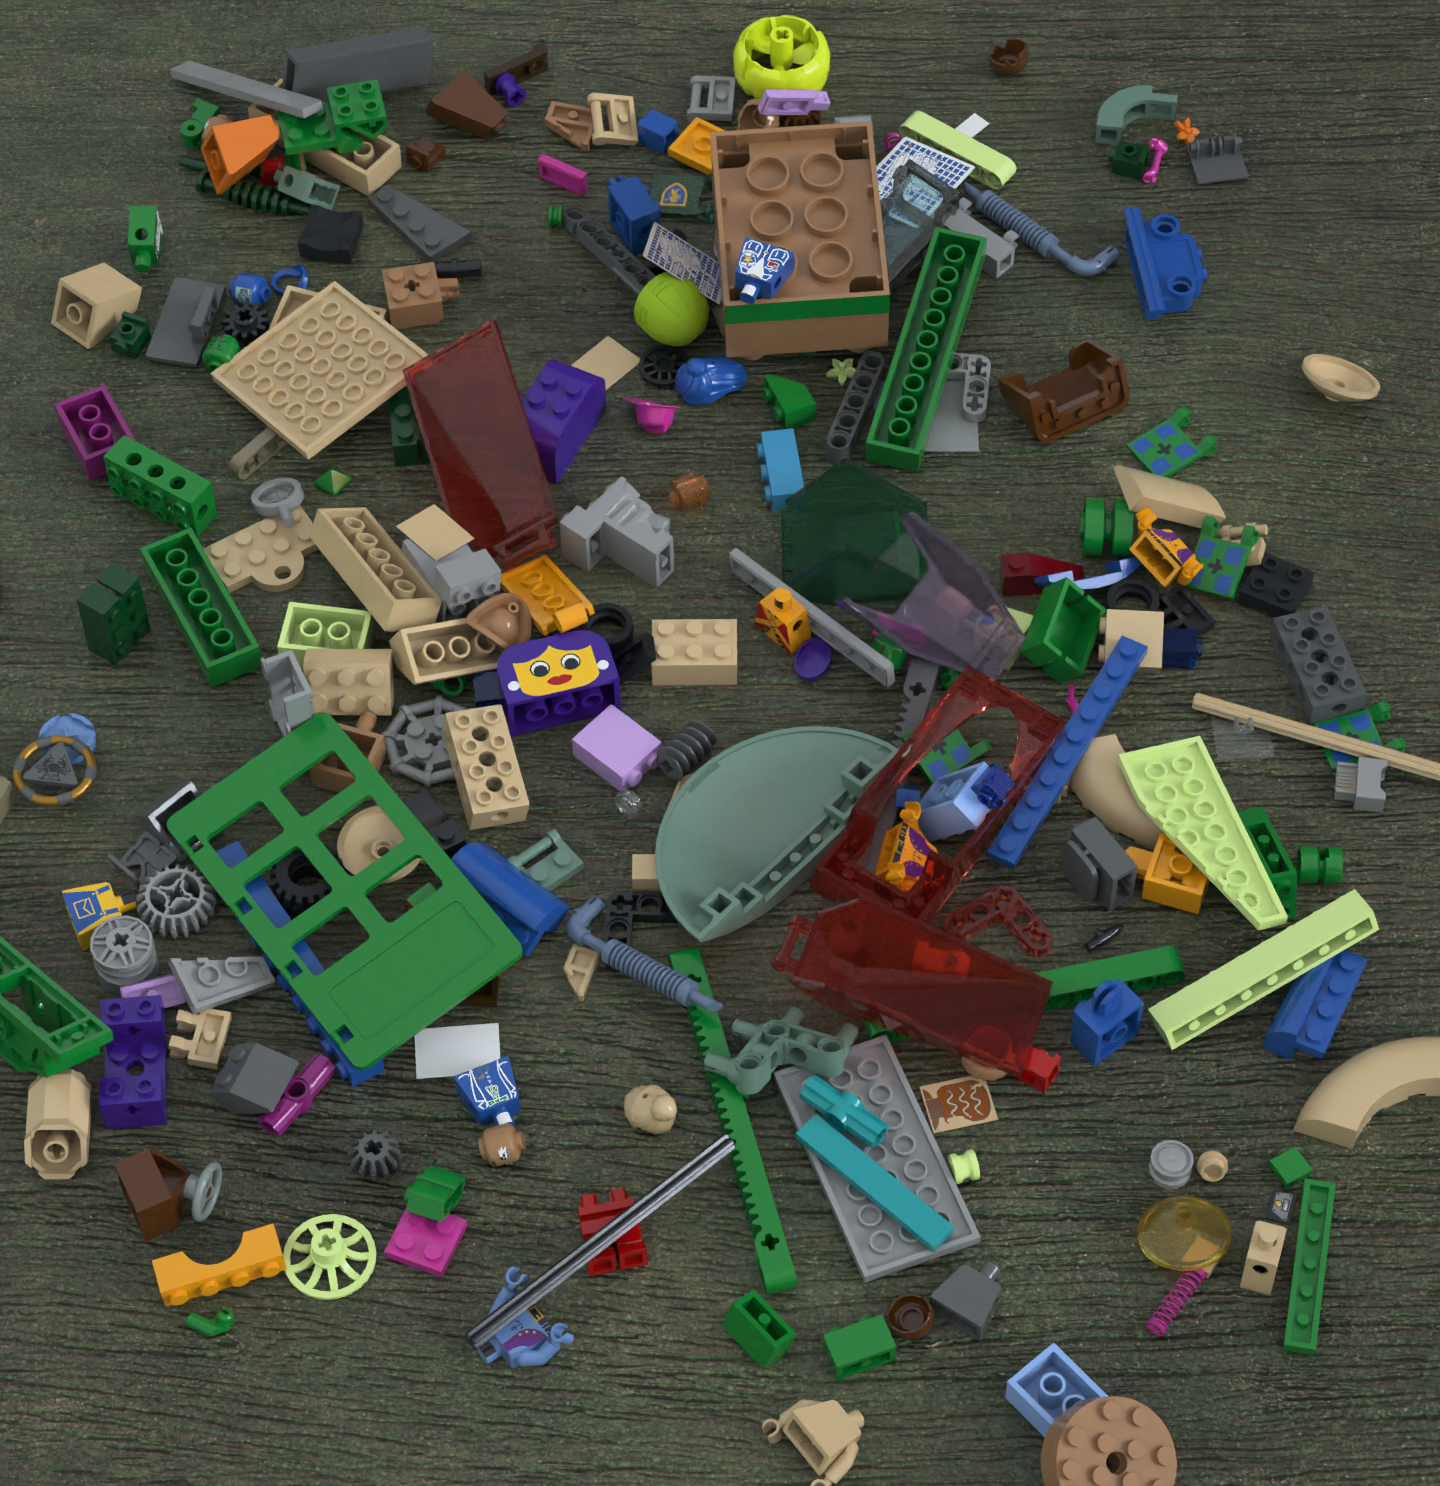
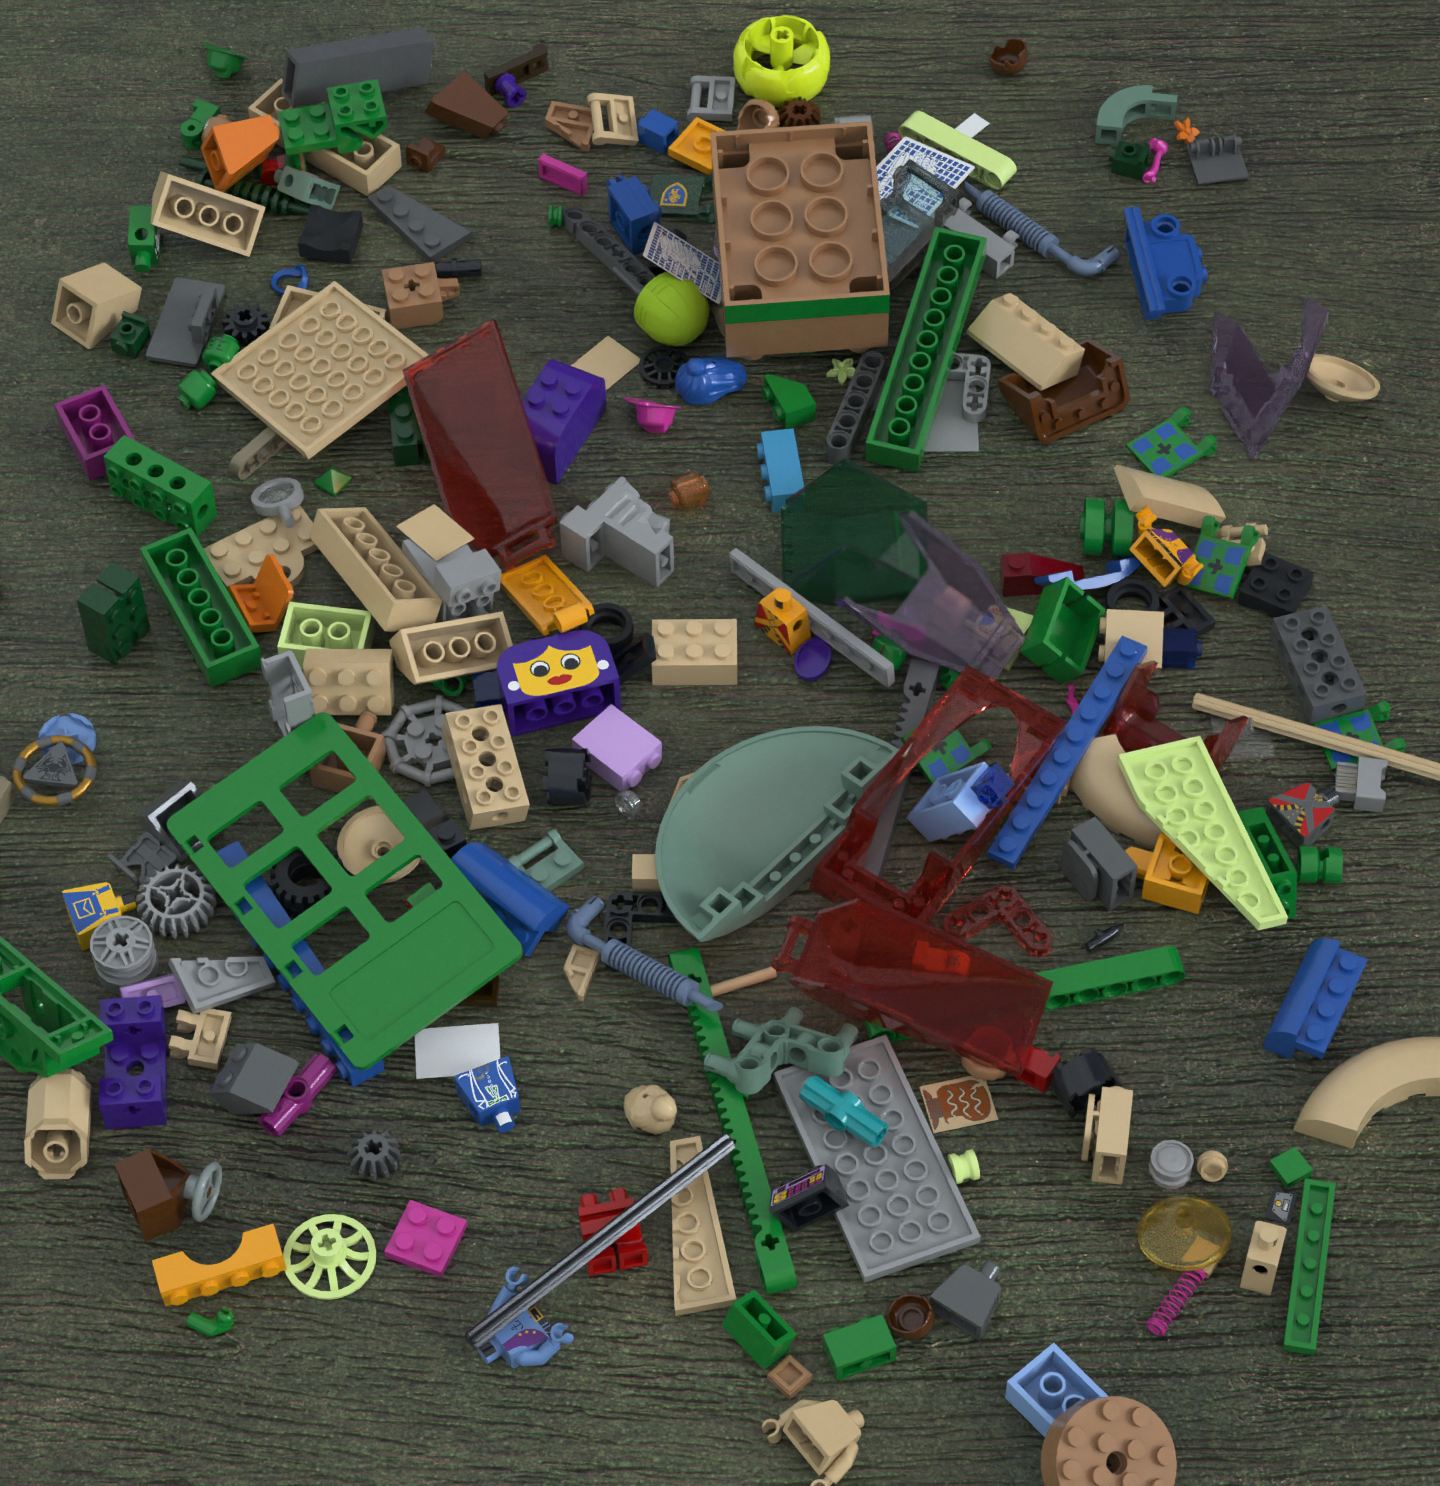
light grey tile [170,61,323,118] -> none
blue head [229,273,271,308] -> none
green brick [404,1165,466,1222] -> none
medium nougat hat [467,593,532,651] -> none
medium nougat head [478,1123,526,1166] -> none
dark grey piece [657,720,717,781] -> none
blue torso [735,237,794,304] -> none
lavender hinge [758,89,831,115] -> none
teal tile [795,1113,954,1252] -> none
light orange torso [874,801,945,895] -> none
blue piece [895,784,921,807] -> none
blue brick [1070,978,1144,1066] -> none
yellowish green brick [1148,889,1379,1050] -> none
none -> tan slope [151,171,266,257]
none -> green head [177,370,218,410]
none -> green piece [200,41,249,79]
none -> orange bracket [227,554,294,633]
none -> black brick [542,748,592,806]
none -> tan wing [670,1136,737,1316]
none -> tan piece [710,966,777,997]
none -> medium nougat tile [767,1354,812,1400]
none -> black slope [769,1164,849,1232]
none -> tan slope [966,293,1085,391]
none -> black brick [1051,1048,1122,1118]
none -> tan brick [1081,1086,1133,1185]
none -> clear red windscreen [1103,660,1249,770]
none -> clear purple windscreen [1209,297,1330,460]
none -> dark grey torso [1266,783,1339,849]

